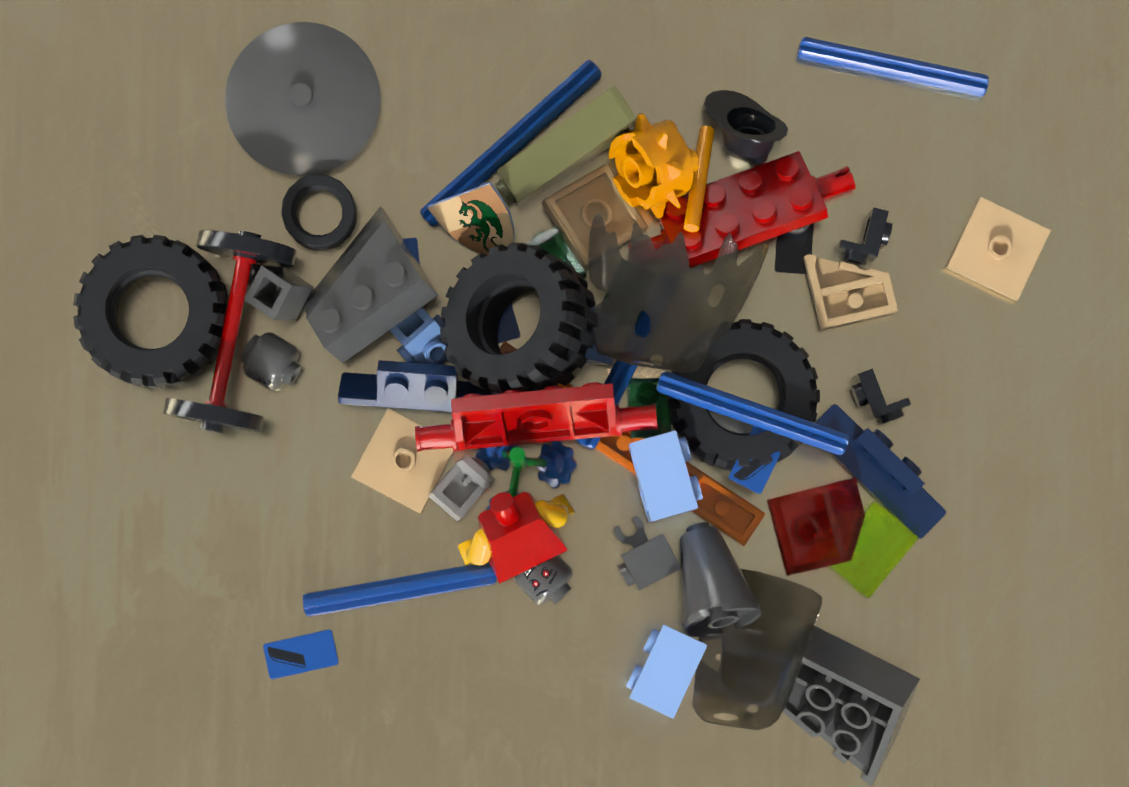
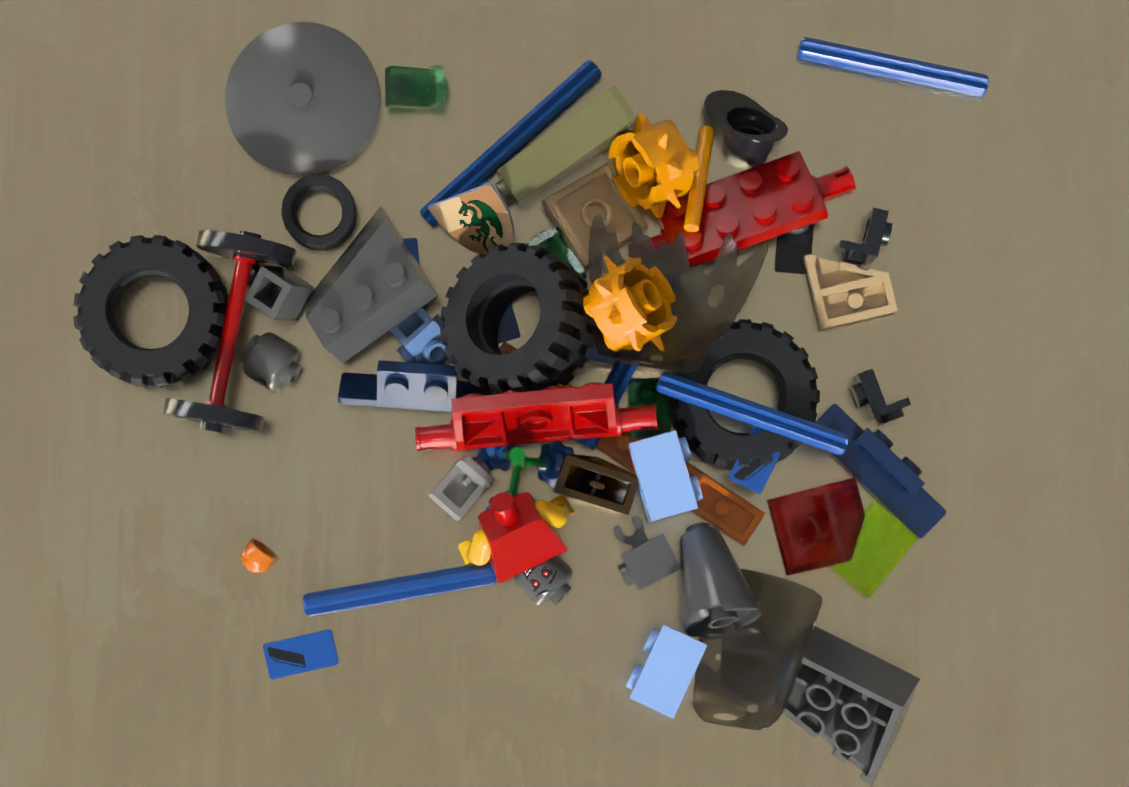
tan plate [351,408,454,514] -> none
tan plate [946,197,1051,301] -> none
none -> orange hinge [241,538,276,573]
none -> clear green bracket [385,65,448,110]
none -> dark brown slope [553,453,639,515]
none -> light orange brick [583,256,678,352]

